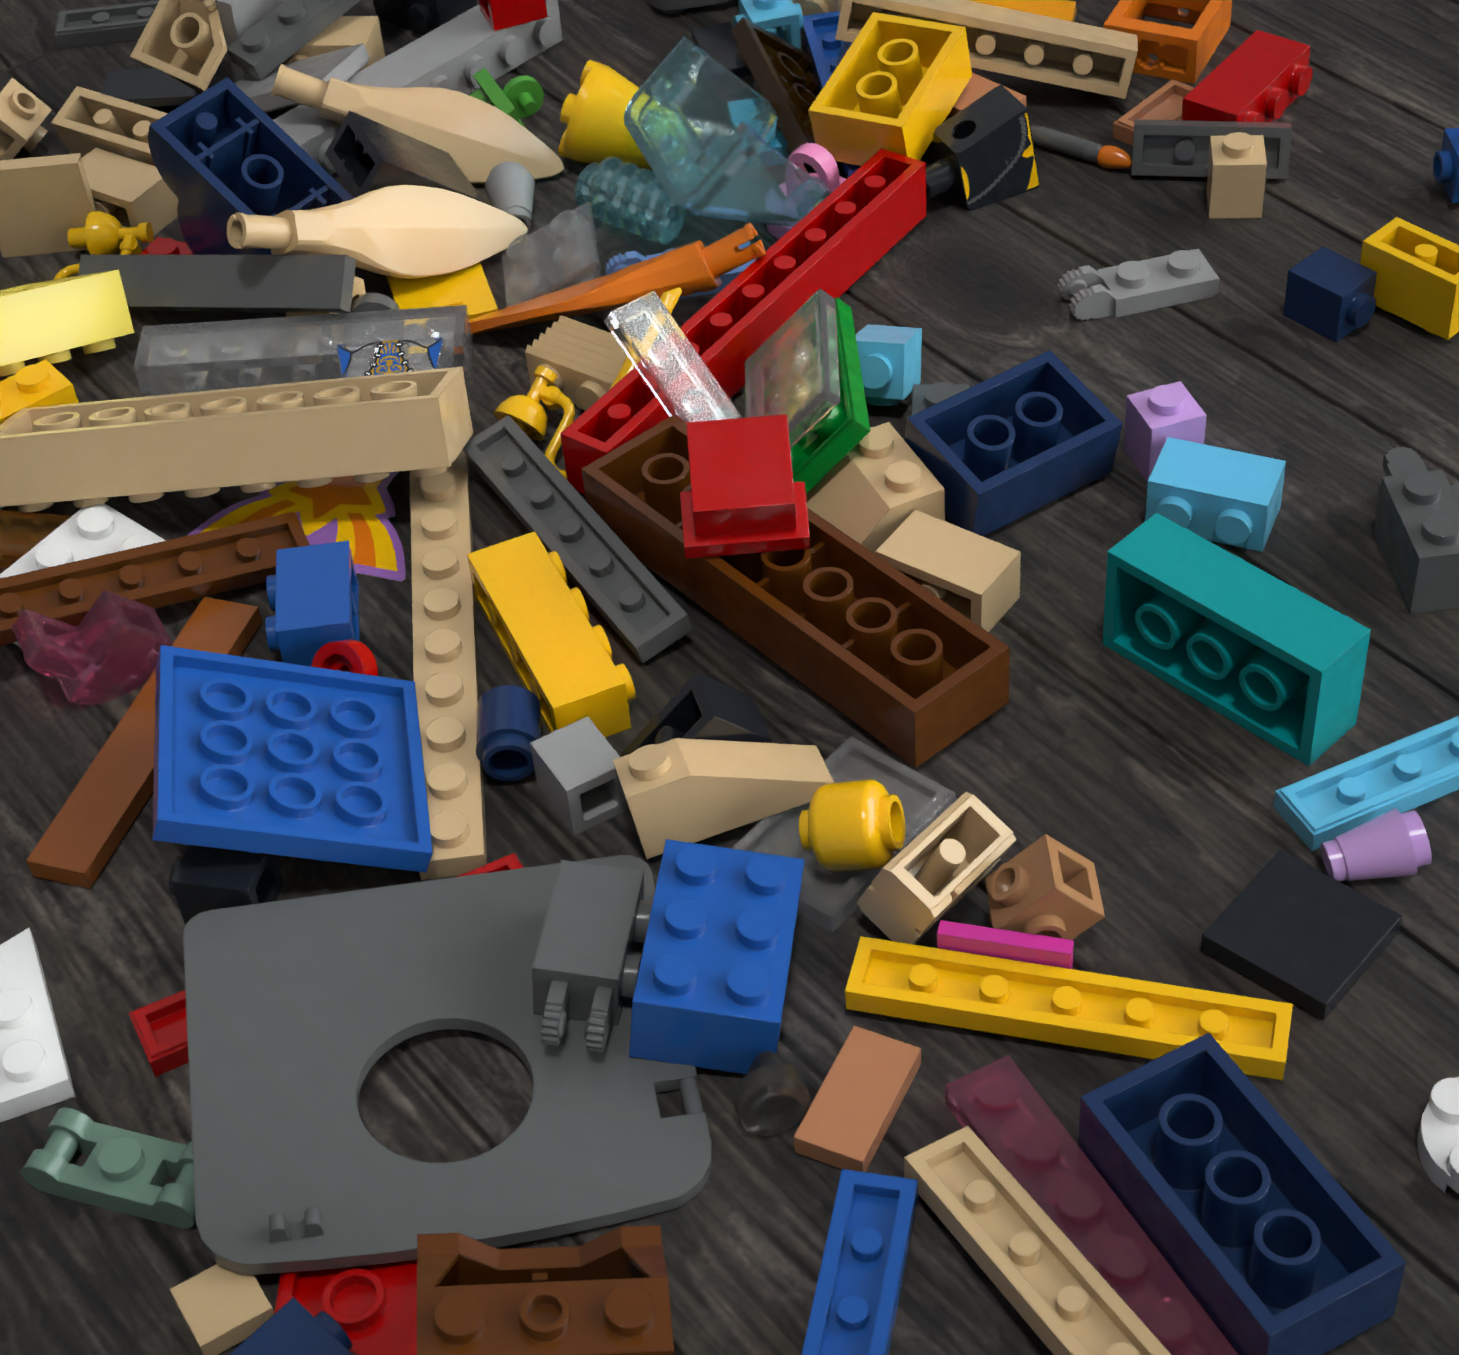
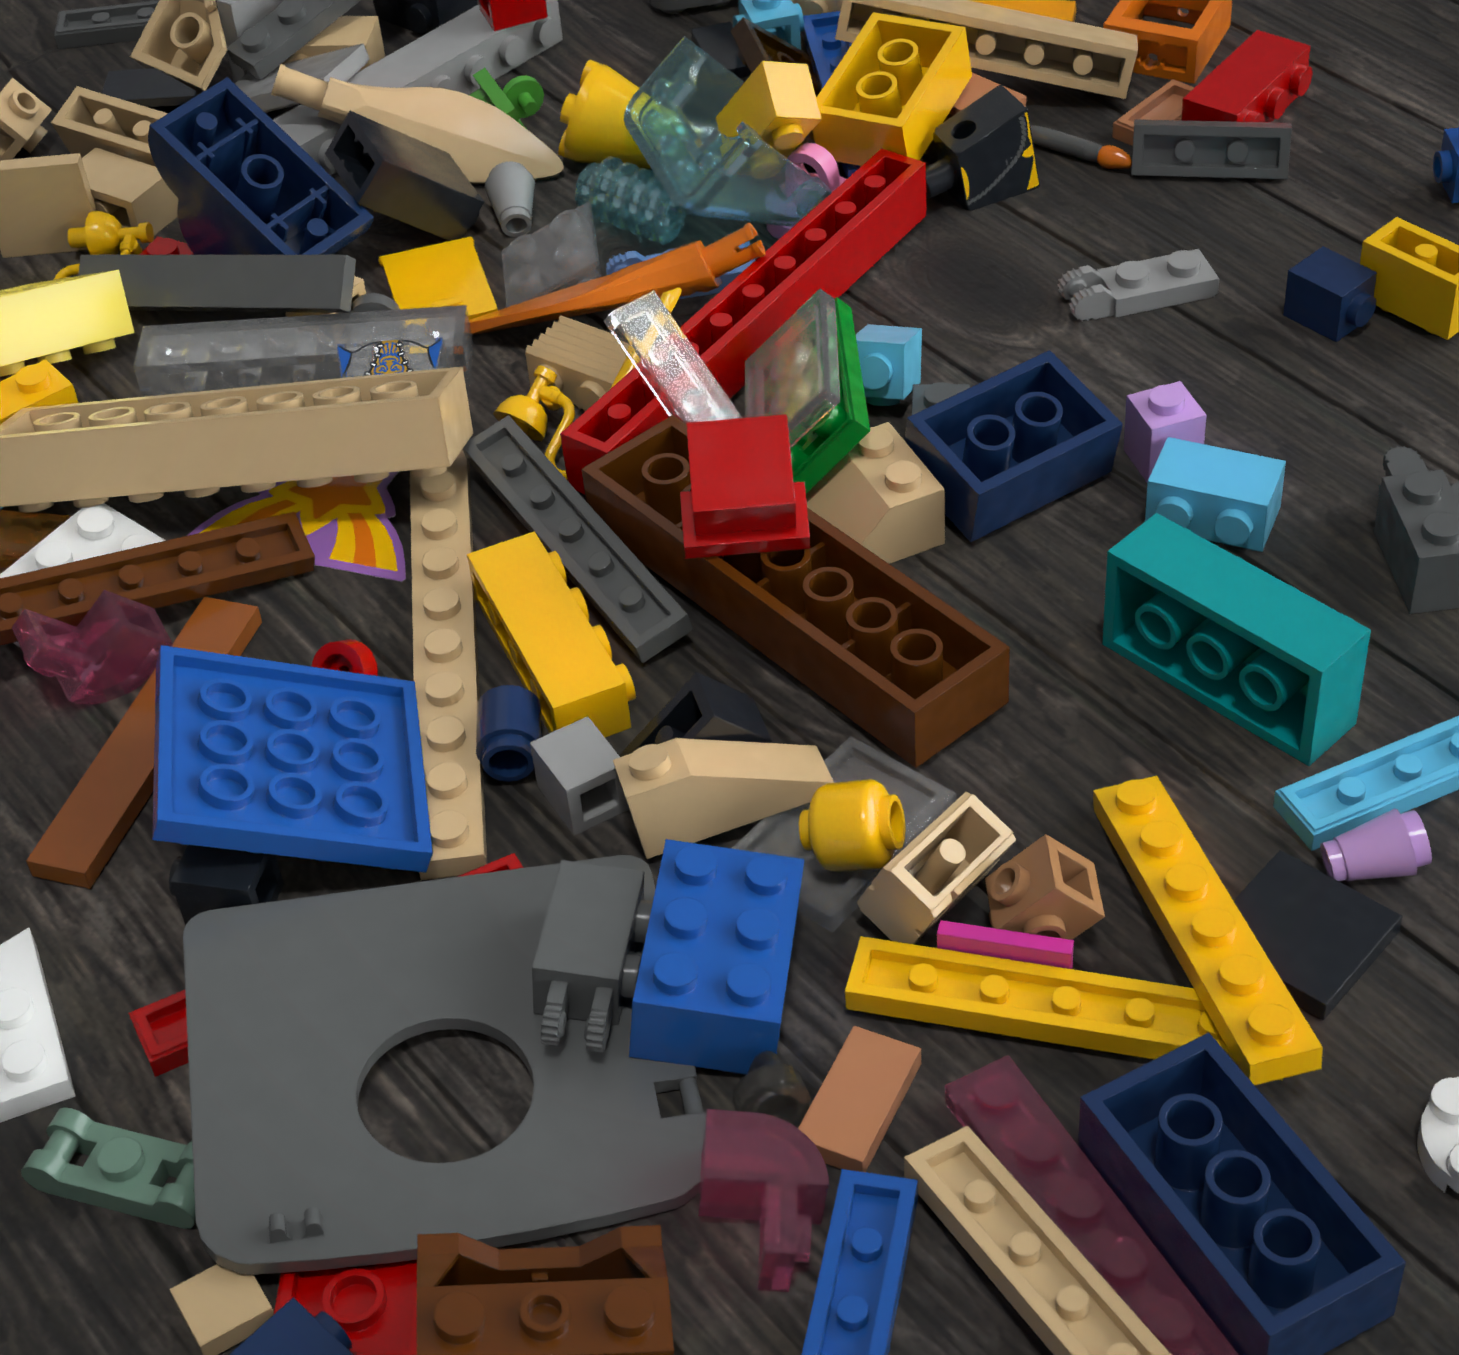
tan animal [227,185,528,279] -> none
blue brick [265,541,360,666] -> none
tan brick [875,510,1021,632] -> none
tan brick [1206,132,1267,218] -> none
none -> clear pink brick [698,1109,829,1292]
none -> yellow brick [716,61,822,176]
none -> yellow plate [1093,776,1323,1085]

